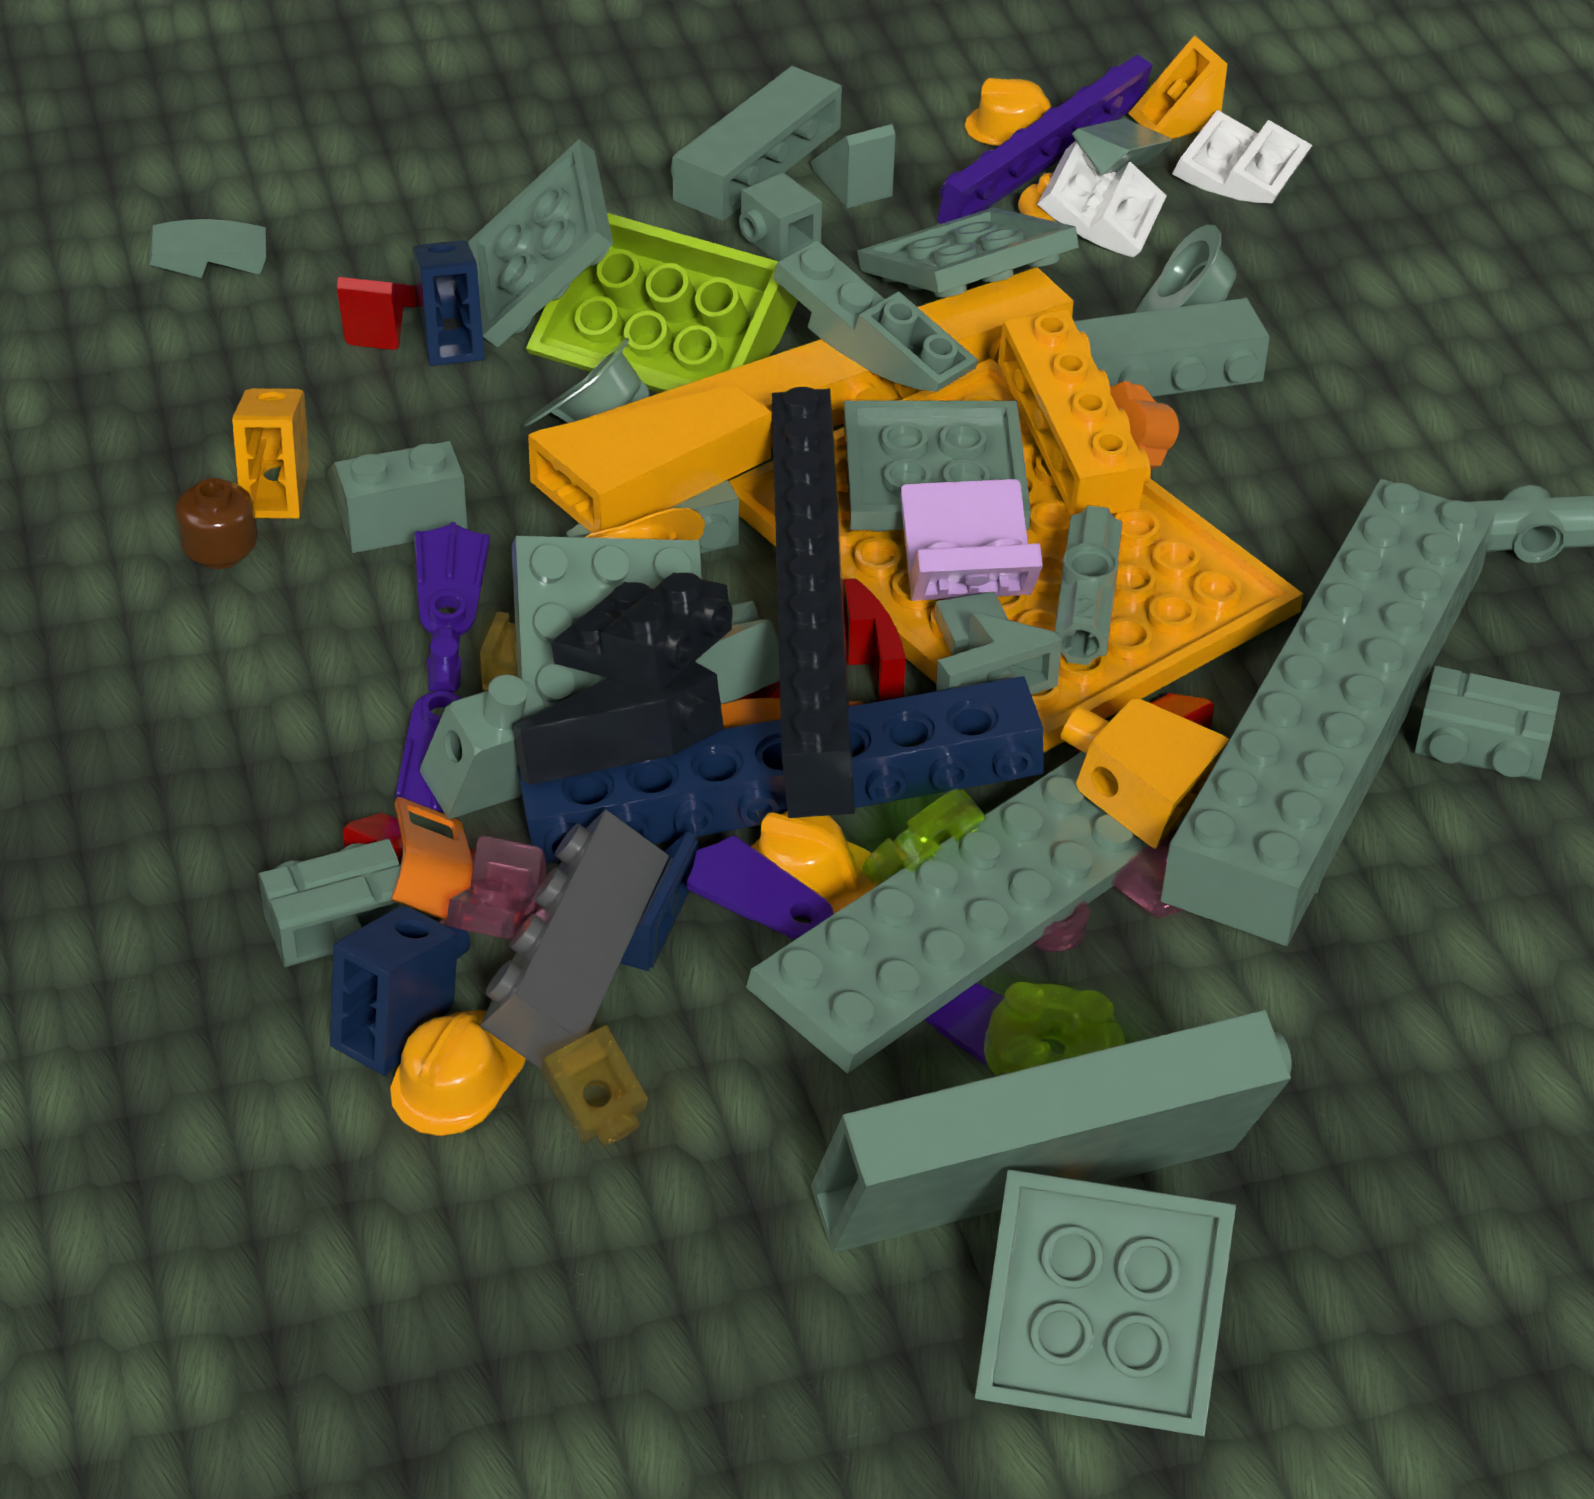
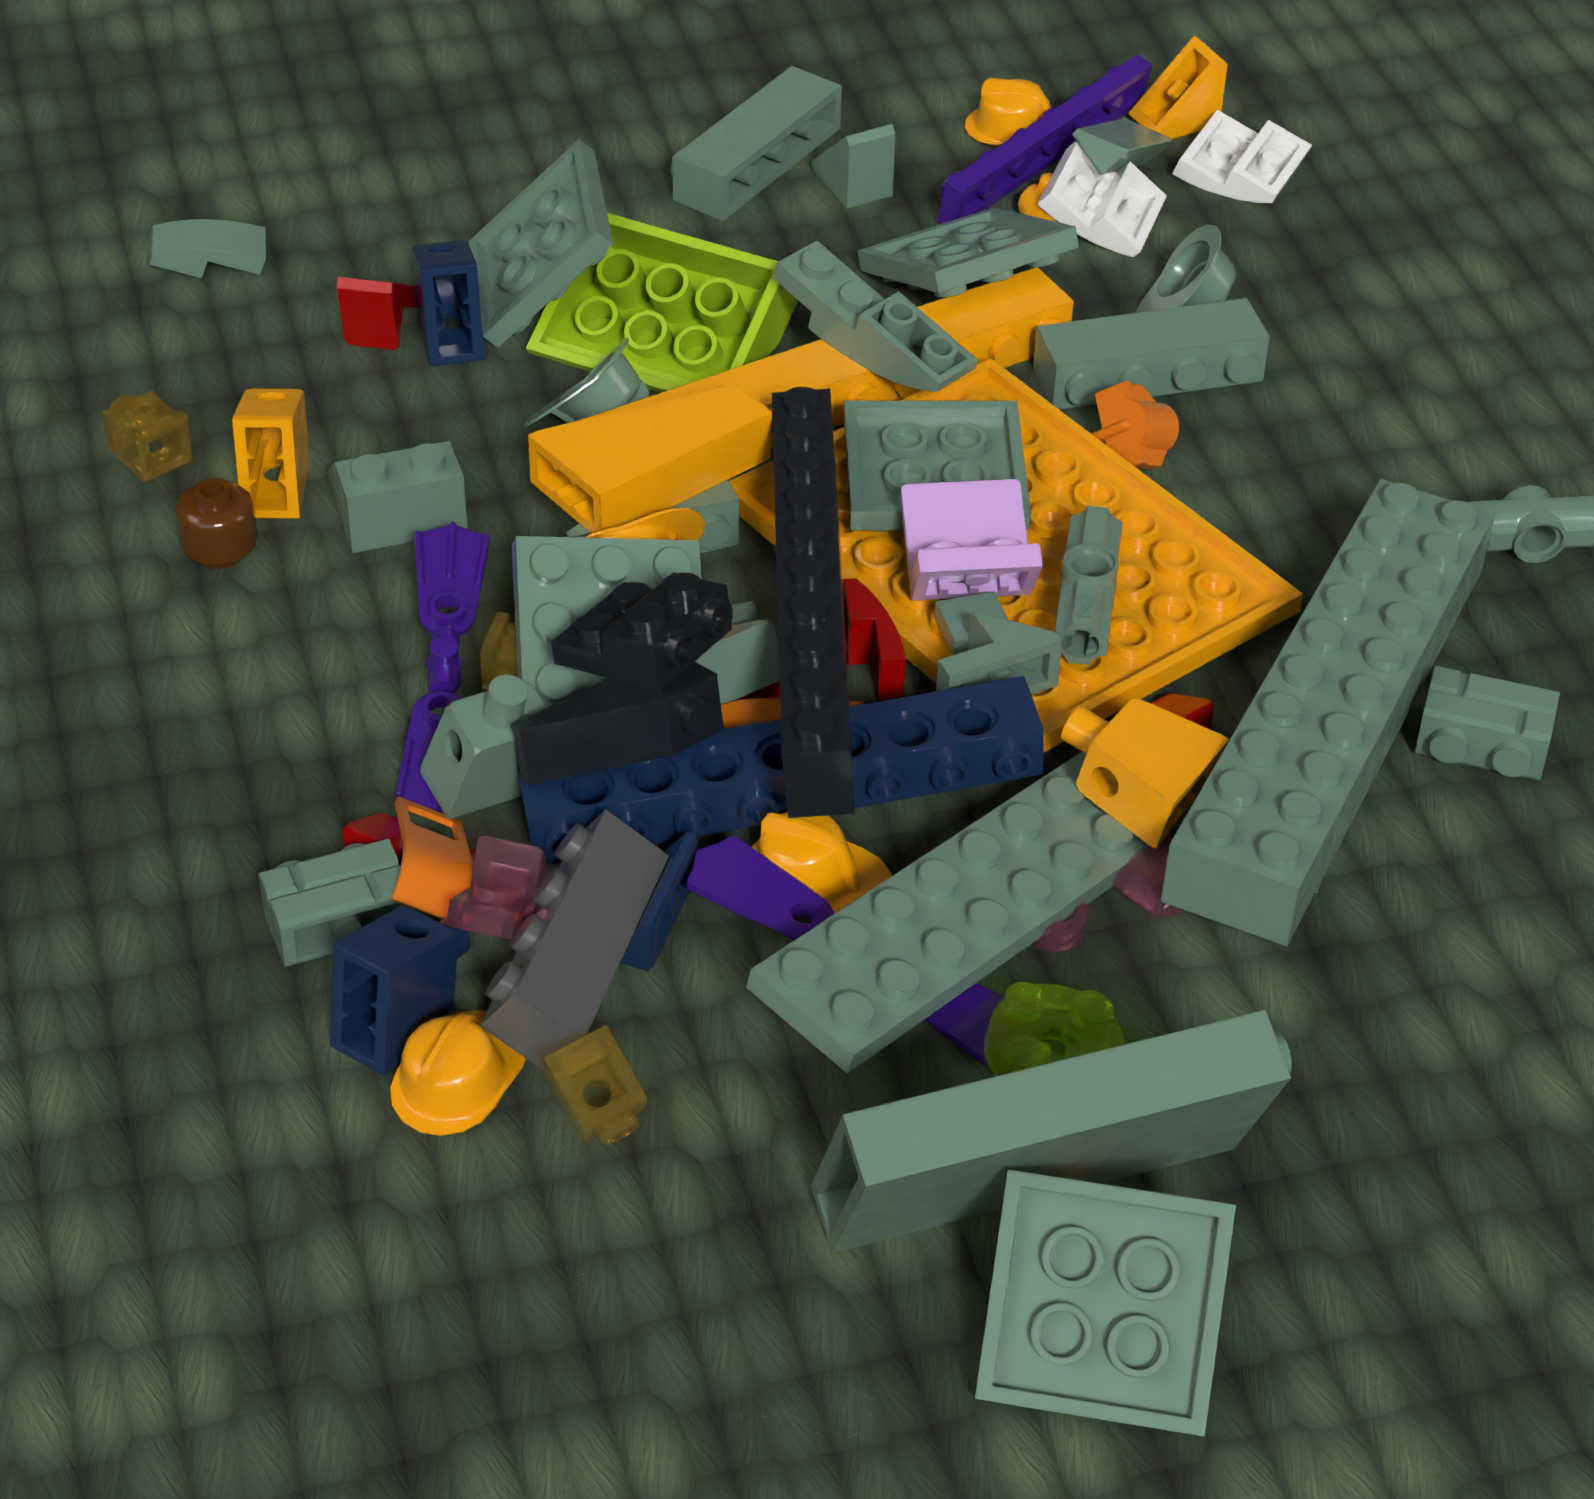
sand green brick [739,172,822,261] -> none
clear neon green plate [860,788,987,887] -> none
light orange brick [998,310,1151,515] -> none
none -> clear yellow brick [102,391,193,482]

